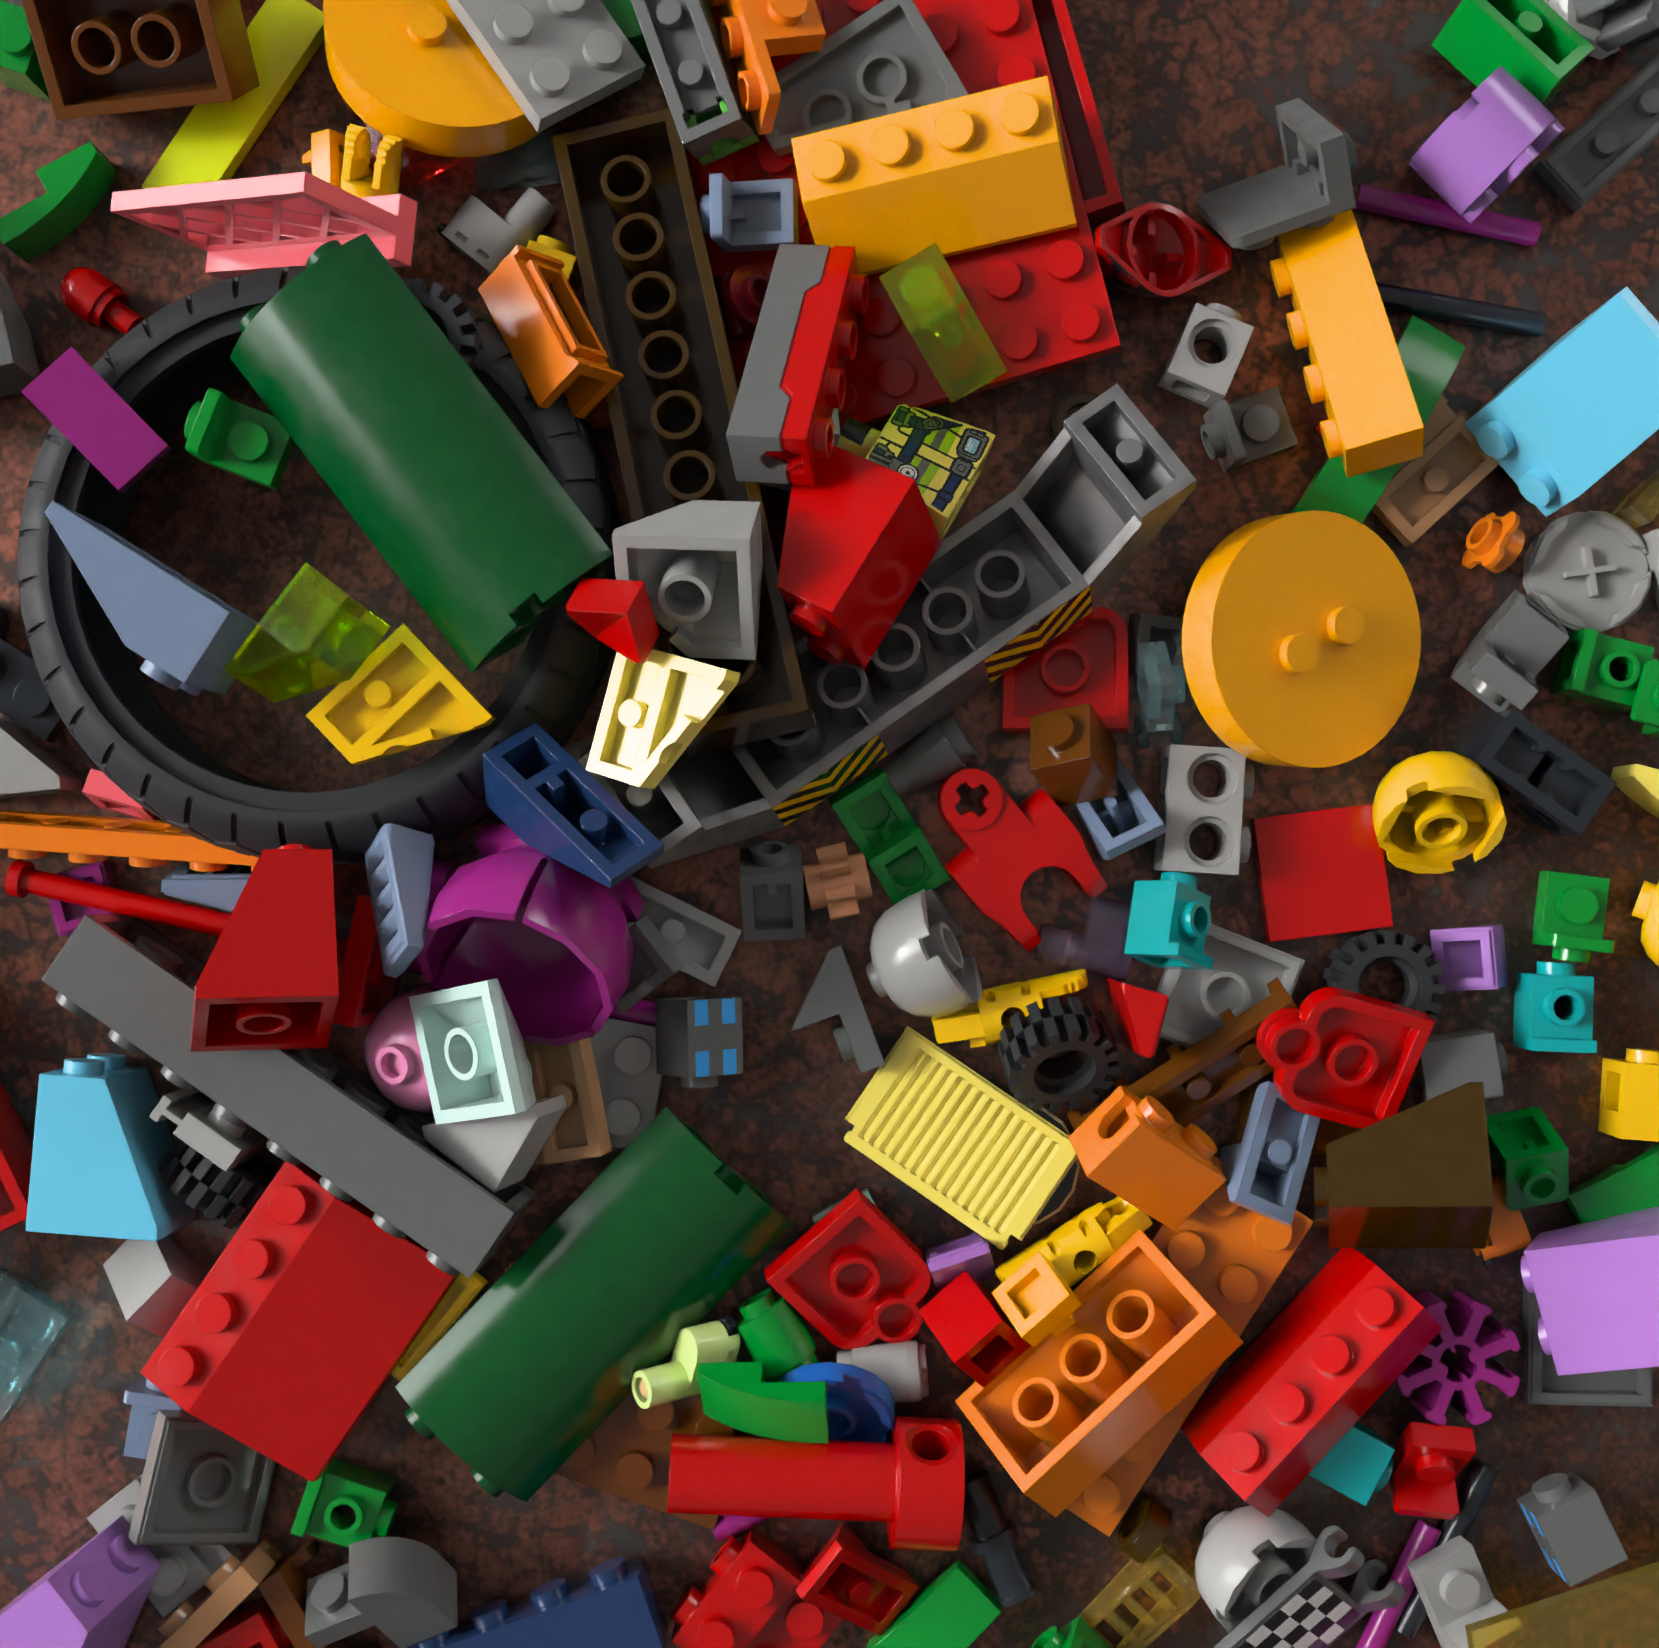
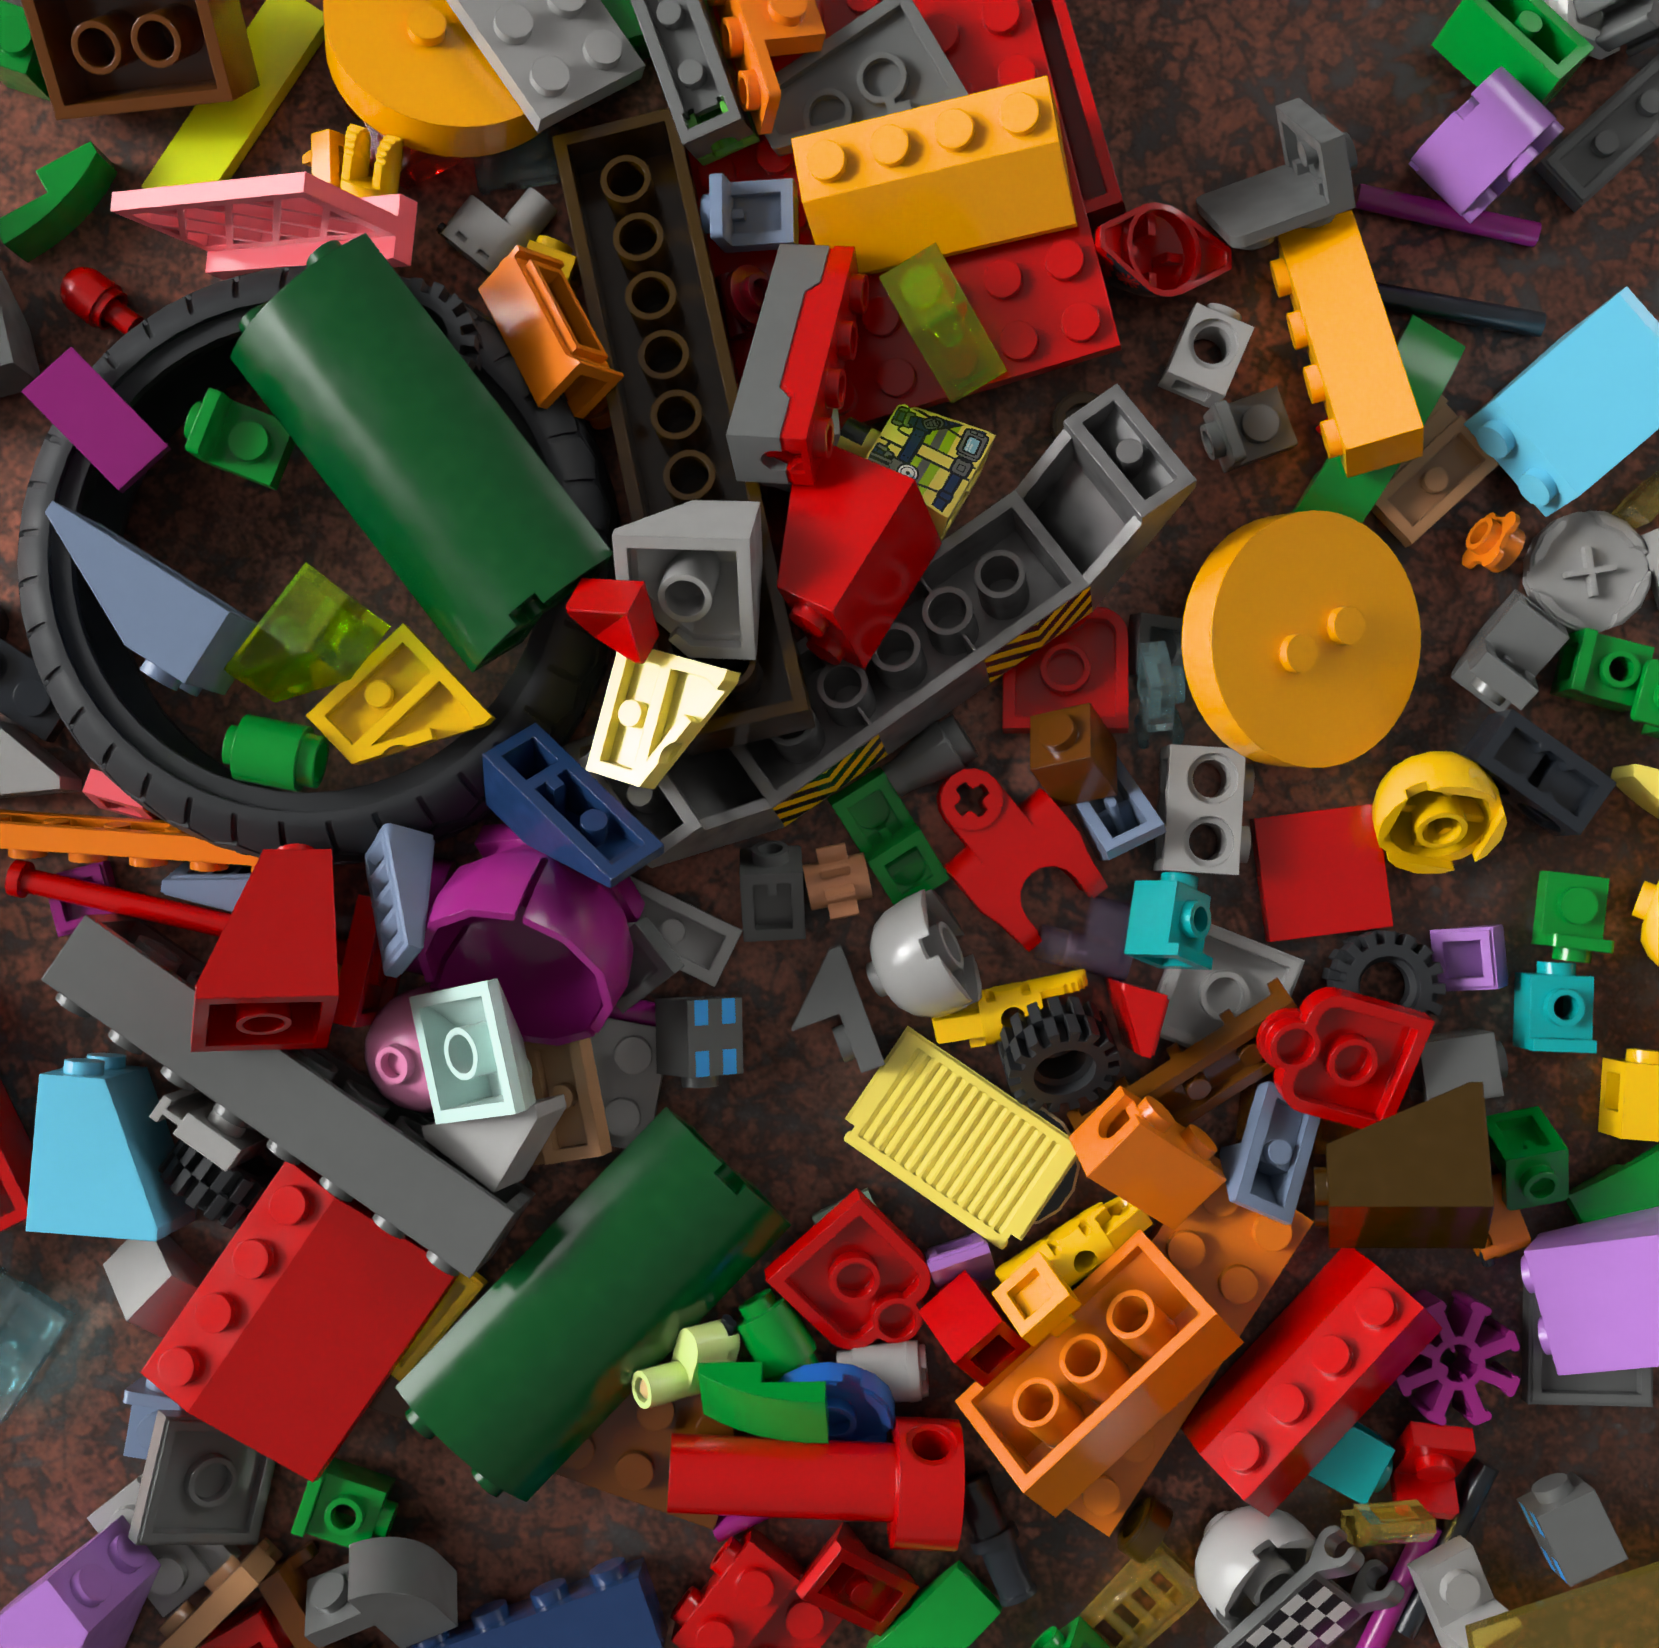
none -> green brick [222,714,329,792]
none -> clear yellow slope [1340,1499,1437,1547]

